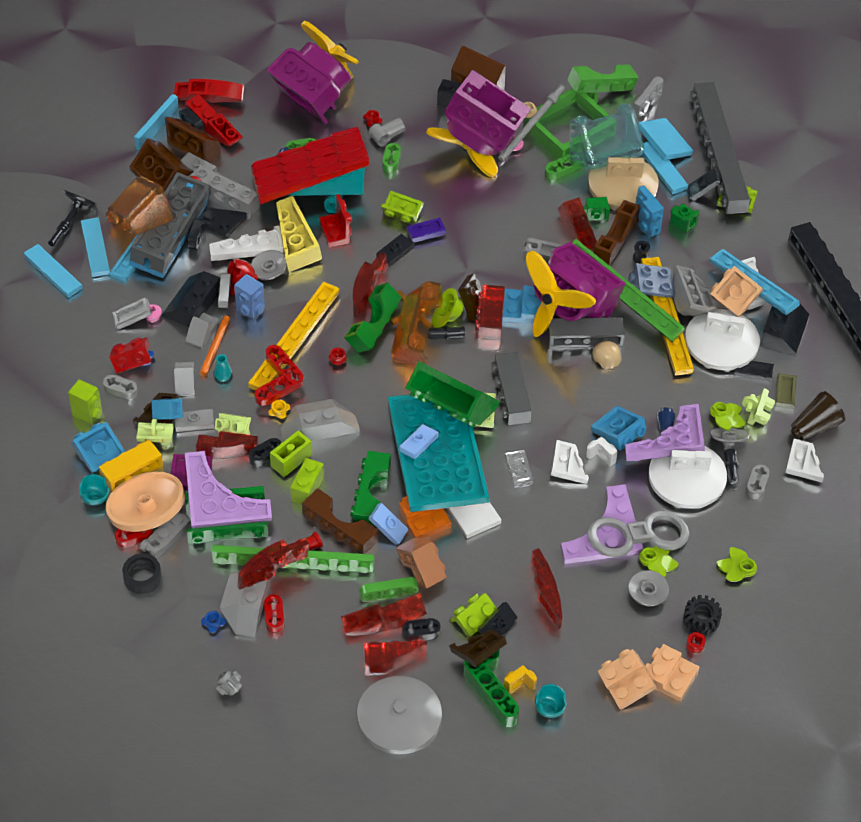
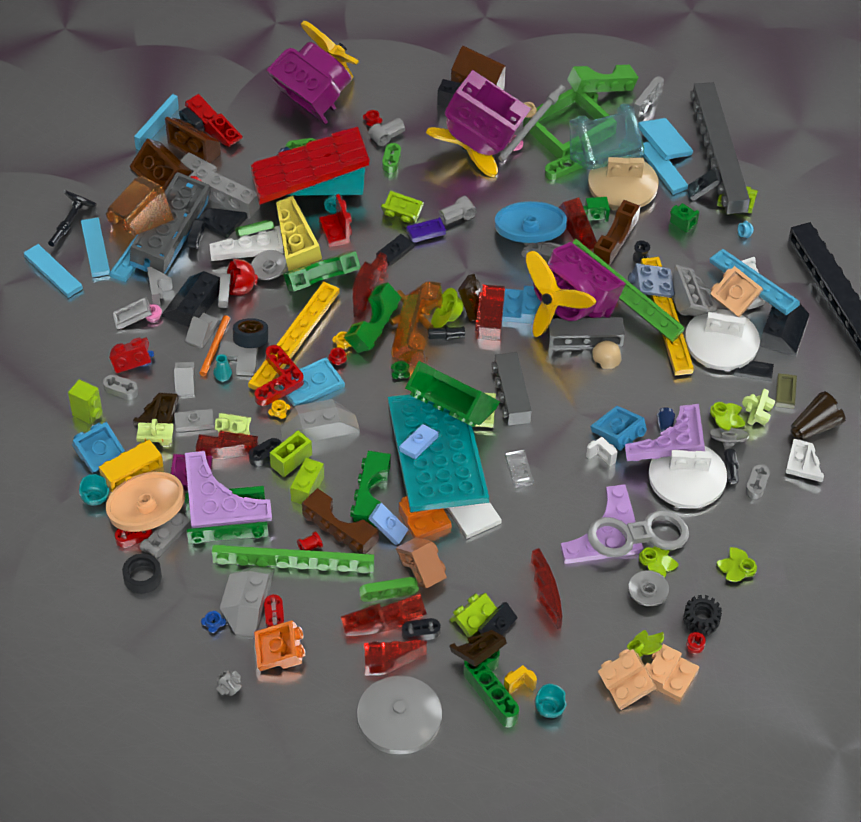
dark azure panel [152,398,183,419] -> none
red slope [174,79,244,103] -> none
medium blue brick [234,274,265,319] -> none
clear red slope [237,538,309,590] -> none
white wing [550,440,589,484] -> none
dark azure plate [636,185,664,237] -> none
none -> light grey slope [147,267,173,306]
none -> light grey tile [219,341,258,376]
none -> black wheel [233,318,268,348]
none -> tile [235,220,274,236]
none -> orange plate [254,620,305,671]
none -> medium azure tile [278,357,345,407]
none -> green arch [283,251,361,291]
none -> yellow plate [332,331,352,349]
none -> green plate [391,361,410,379]
none -> light grey piece [439,196,477,224]
none -> dark azure dish [495,201,567,243]
none -> lime plate [627,630,664,657]
none -> medium azure plate [738,221,754,238]

